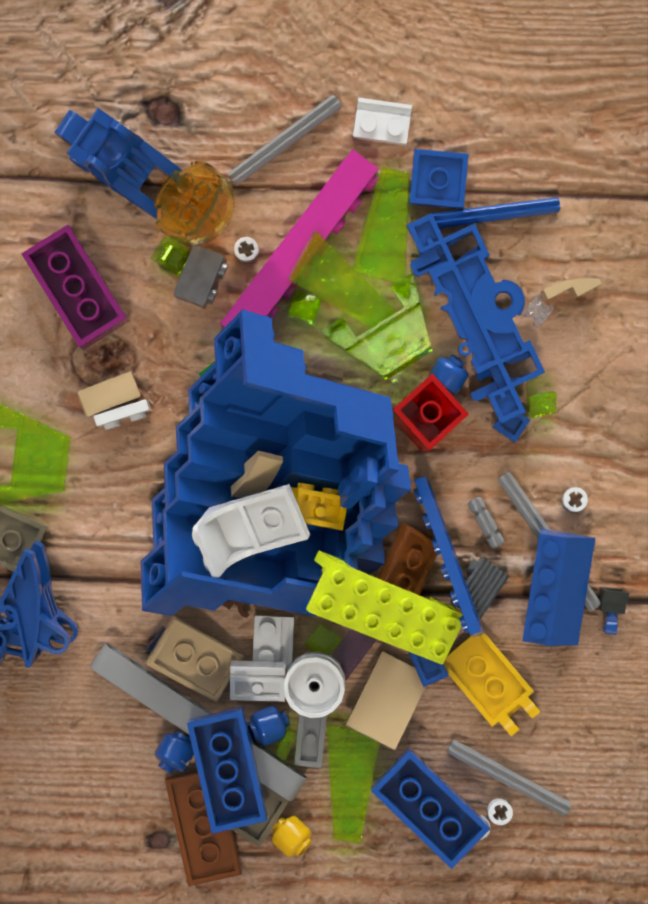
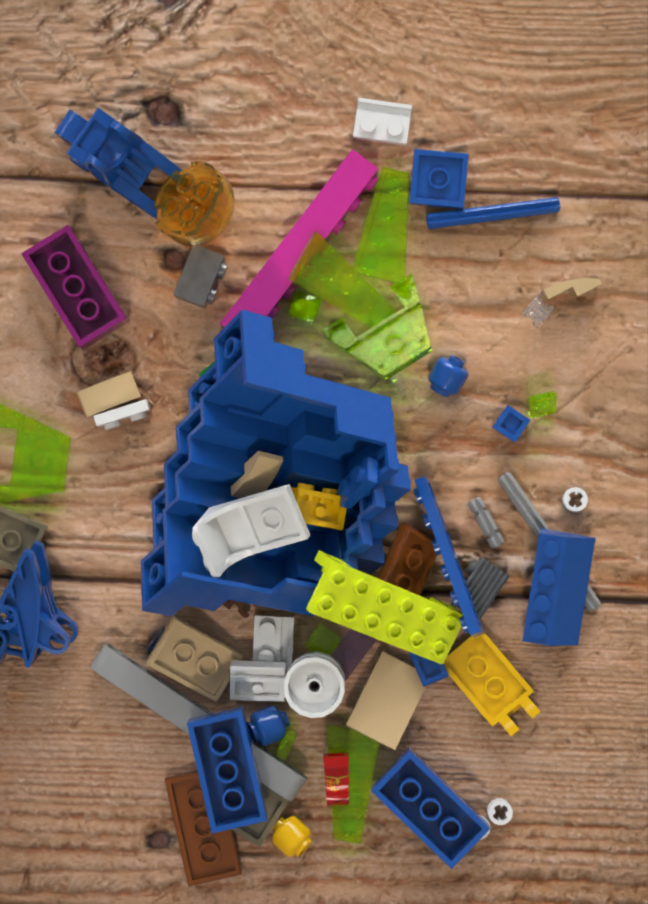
clear neon green slope [151,236,190,276] -> none
blue head [155,731,194,774] -> none
light grey axle [228,95,341,186] -> none
white bush [234,237,259,263] -> none
light grey plate [294,715,327,768] -> none
red slope [392,373,469,454] -> none
blue piece [406,213,545,424] -> none
light grey axle [447,740,571,816] -> none
pearl dark grey piece [599,587,629,635] -> none
none -> red leg [323,752,349,806]

